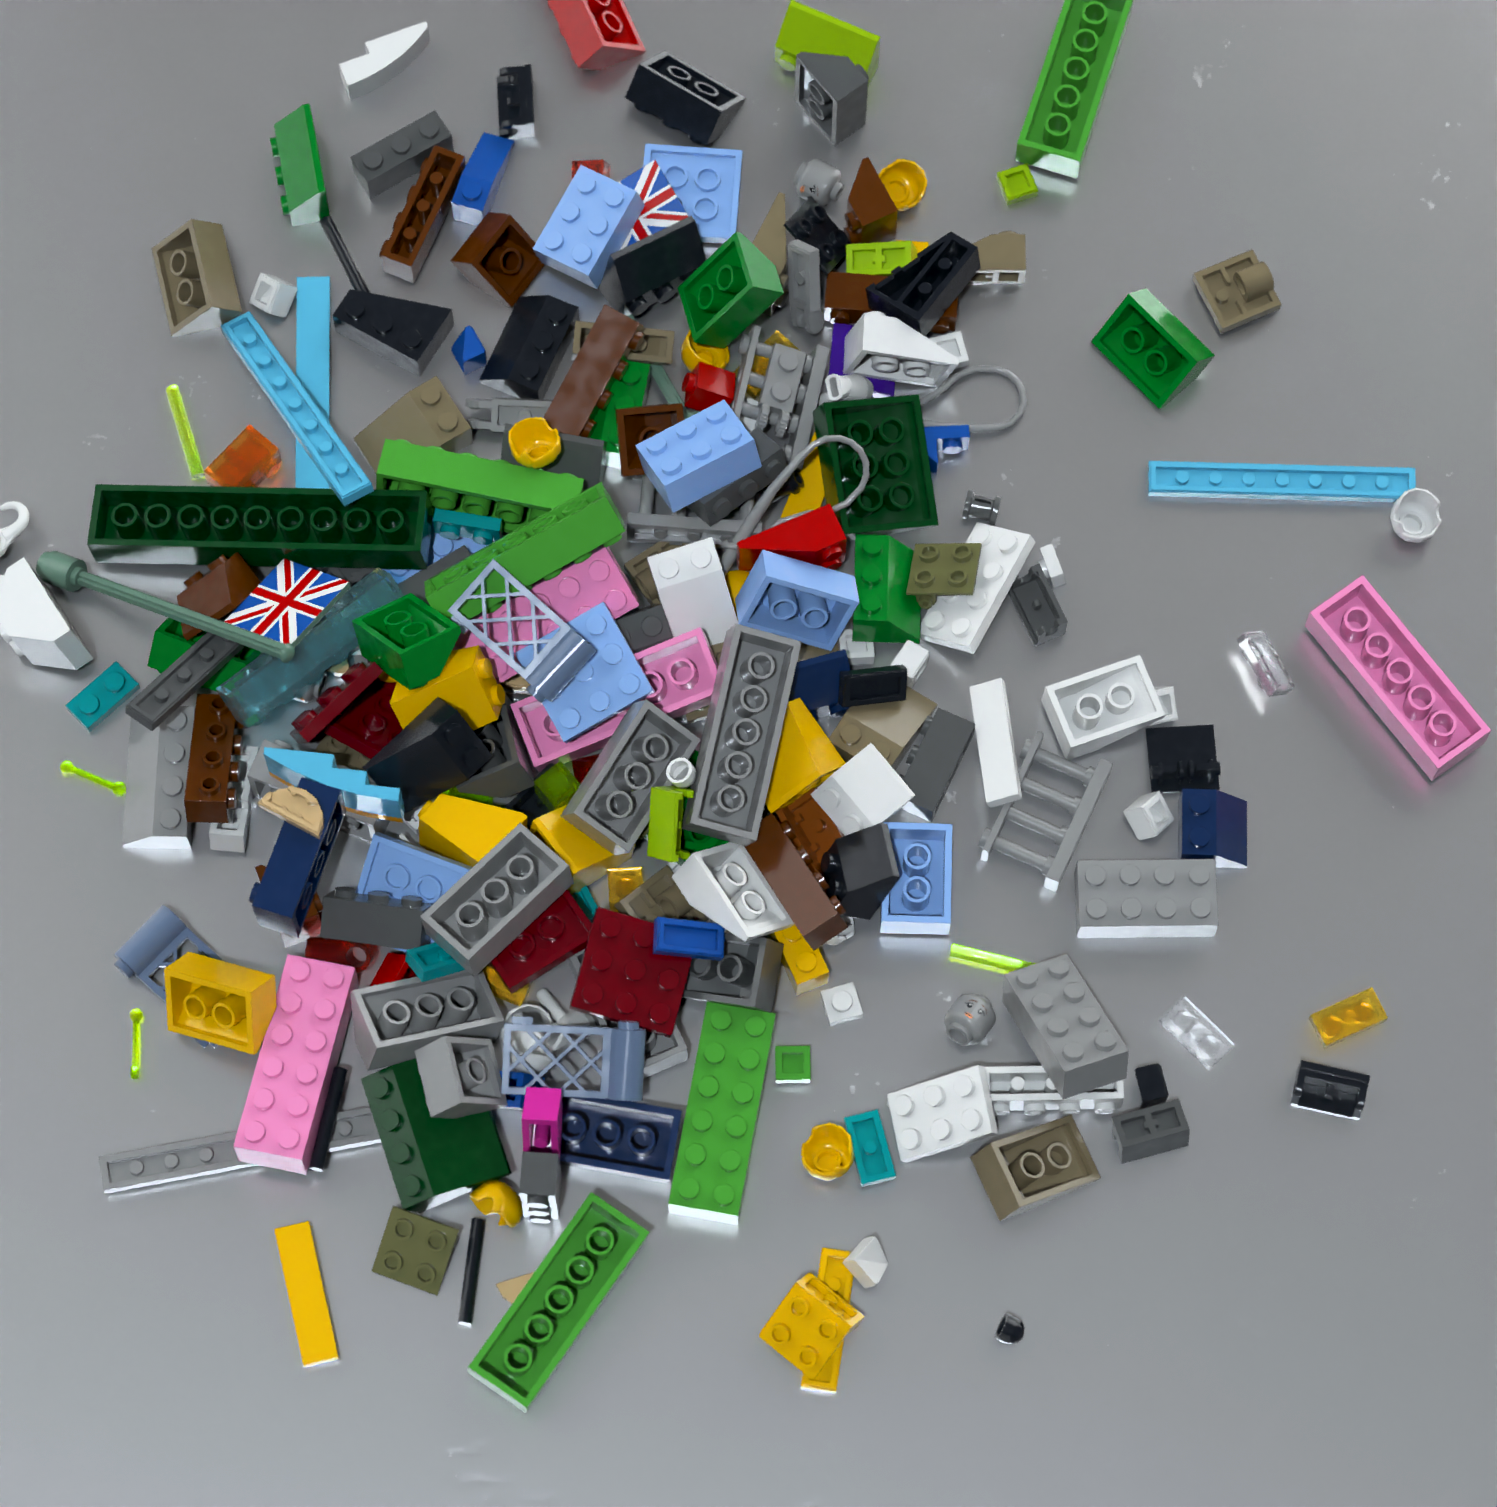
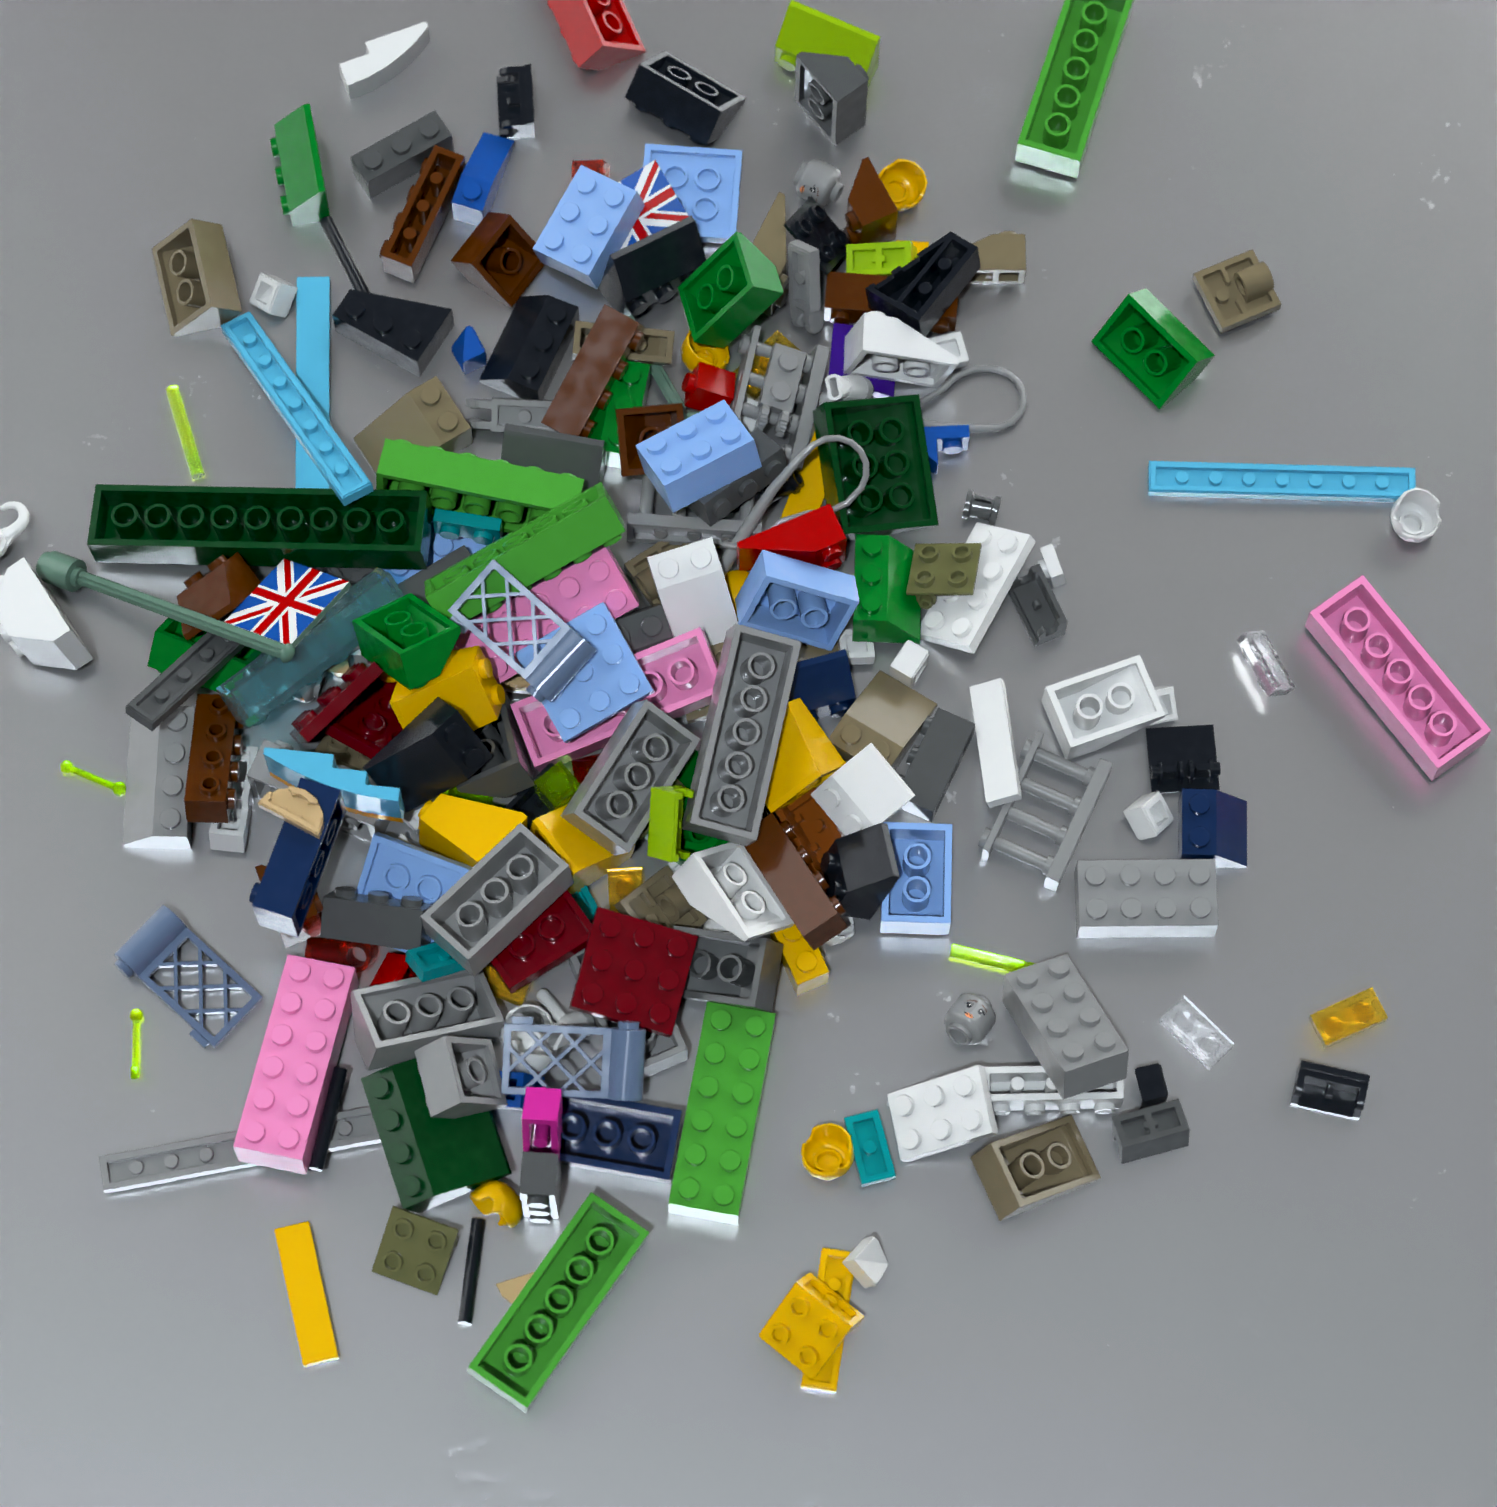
teal plate [65,661,140,733] -> none
yellow slope [164,952,277,1055] -> none
clear orange brick [204,424,282,487] -> none
yellow hair [508,417,561,469] -> none
blue tile [653,917,725,961] -> none
white hinge [666,758,697,788] -> none
bright green plate [775,1046,811,1083] -> none
white plate [820,982,863,1026] -> none
black tile [838,664,907,707] -> none
black hinge [995,1313,1024,1344] -> none
lime tile [996,163,1039,206] -> none

